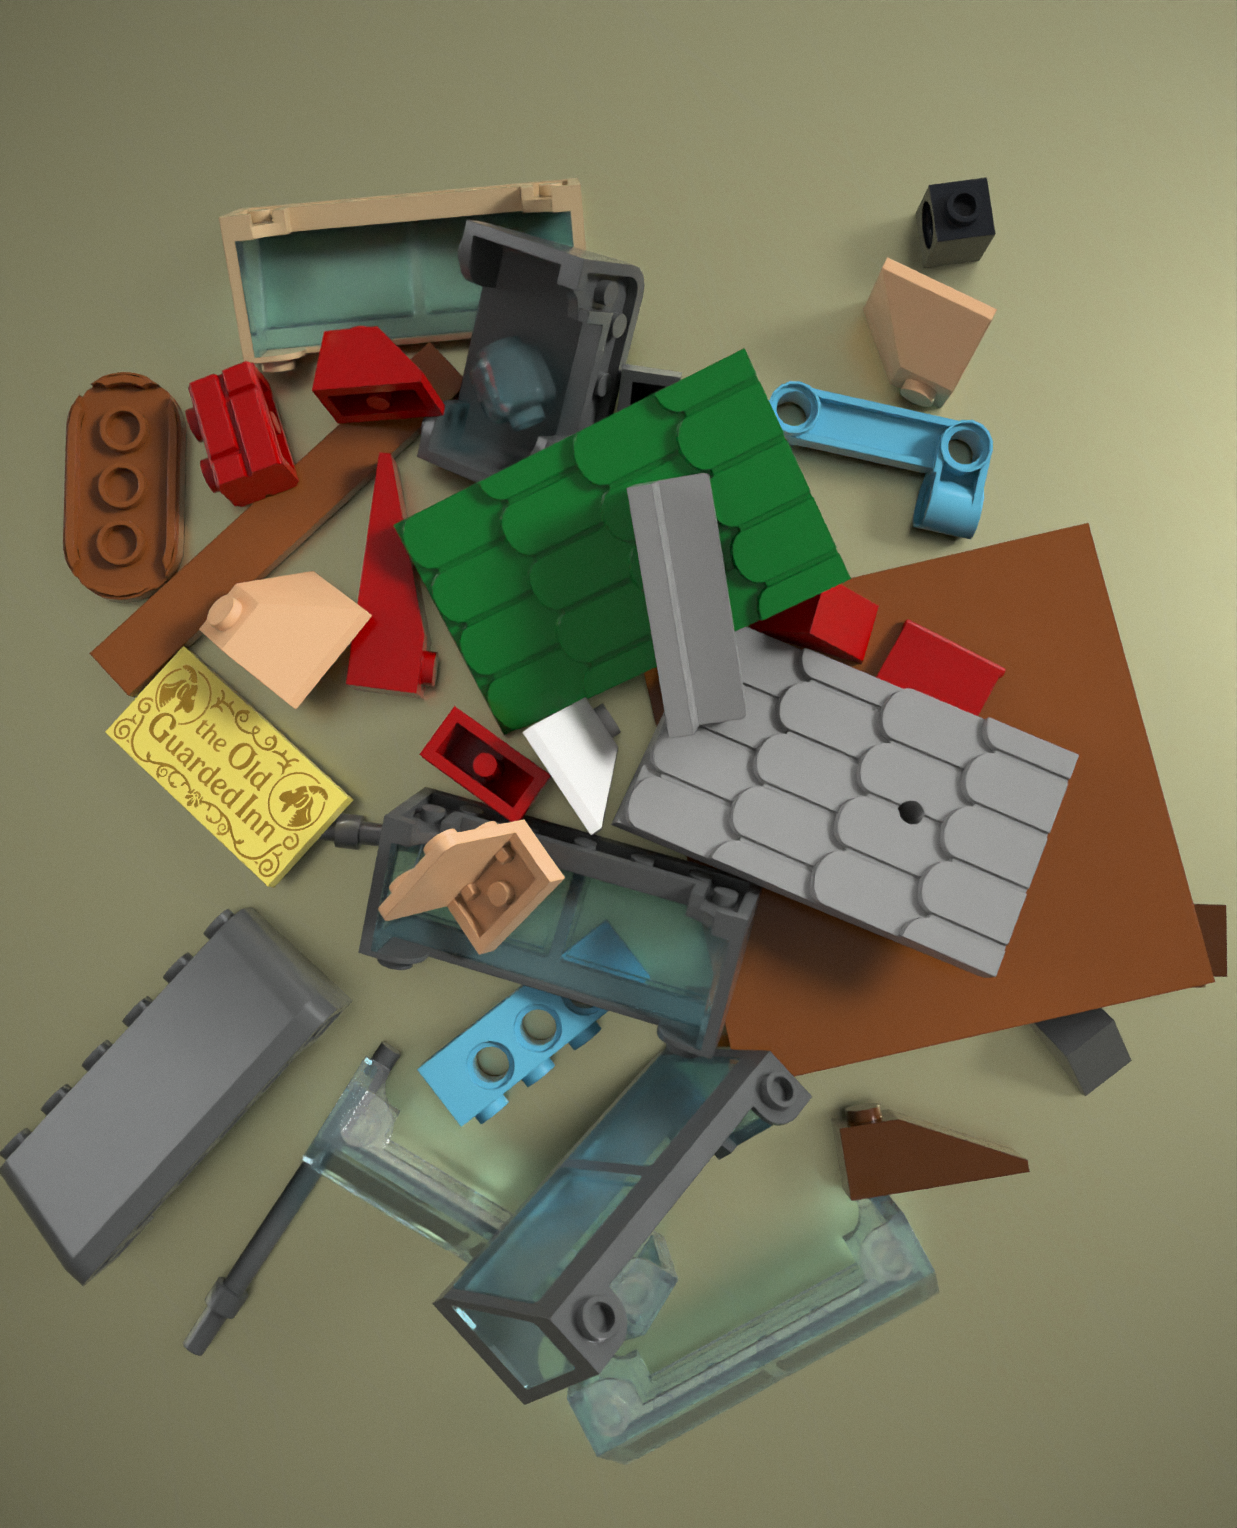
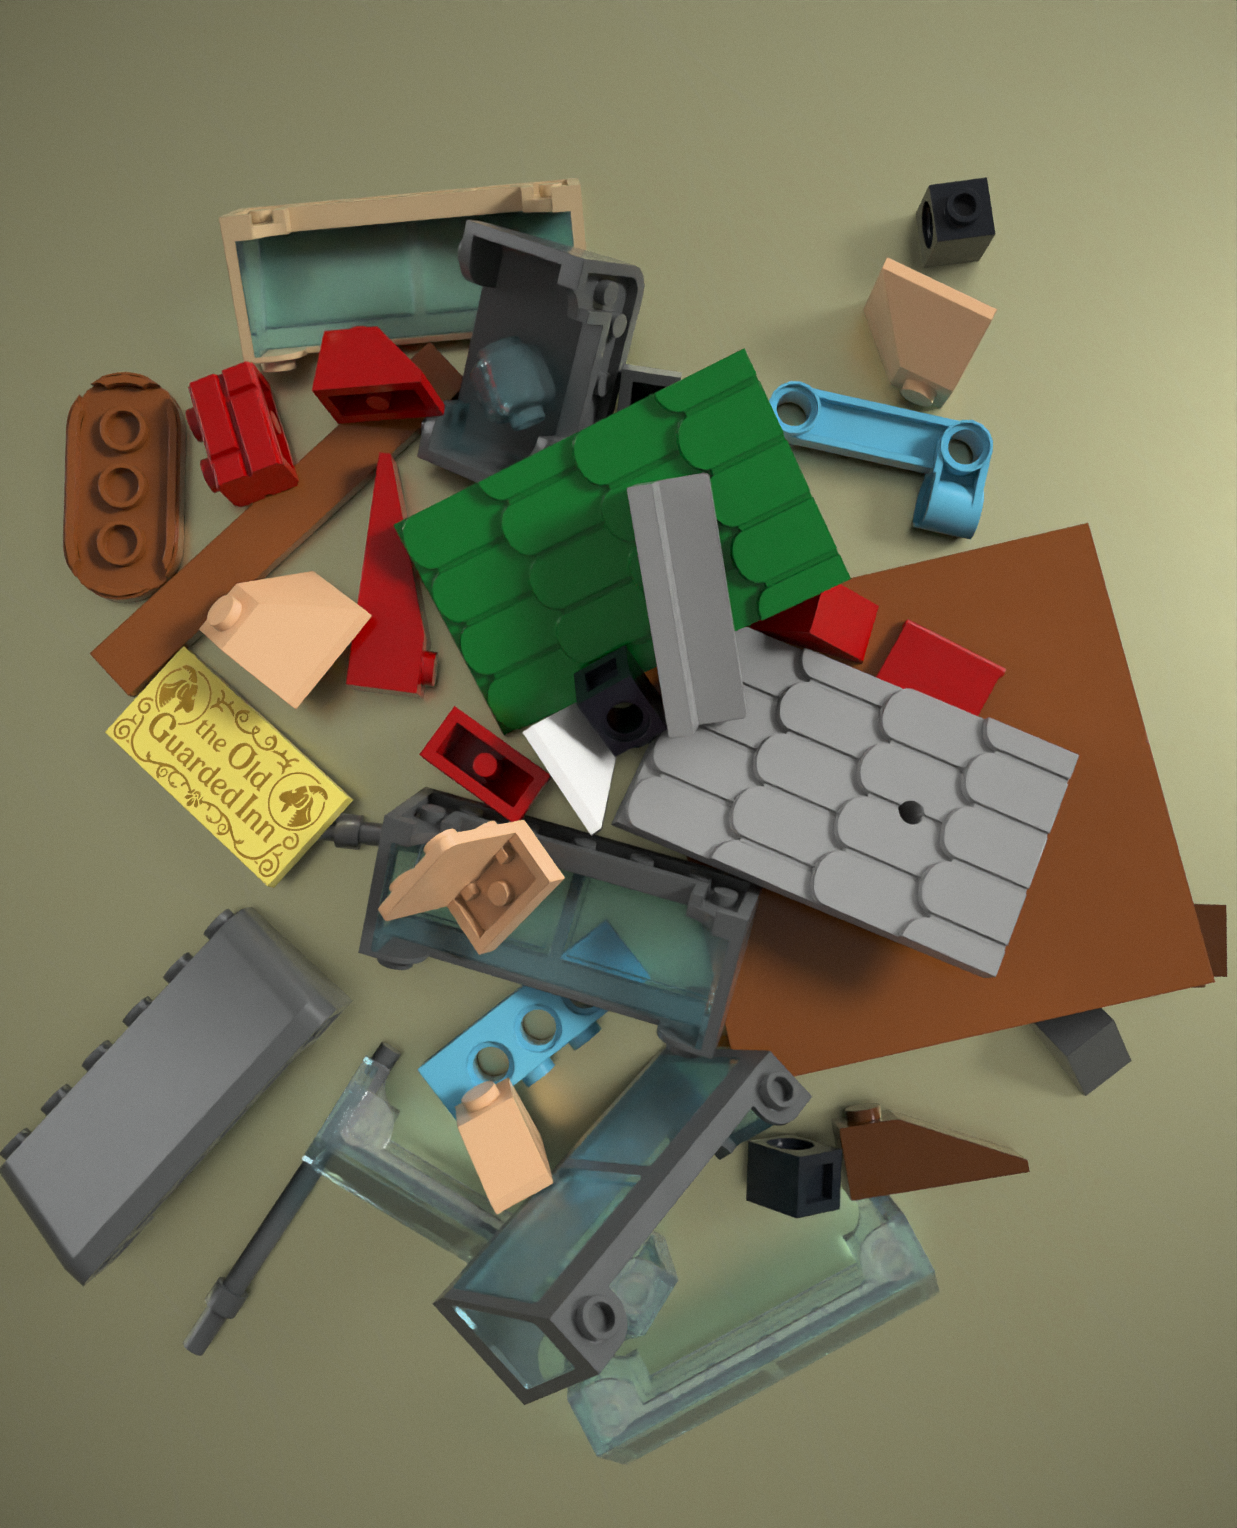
none -> light nougat slope [455,1077,554,1214]
none -> black brick [574,645,667,757]
none -> black brick [746,1134,842,1219]

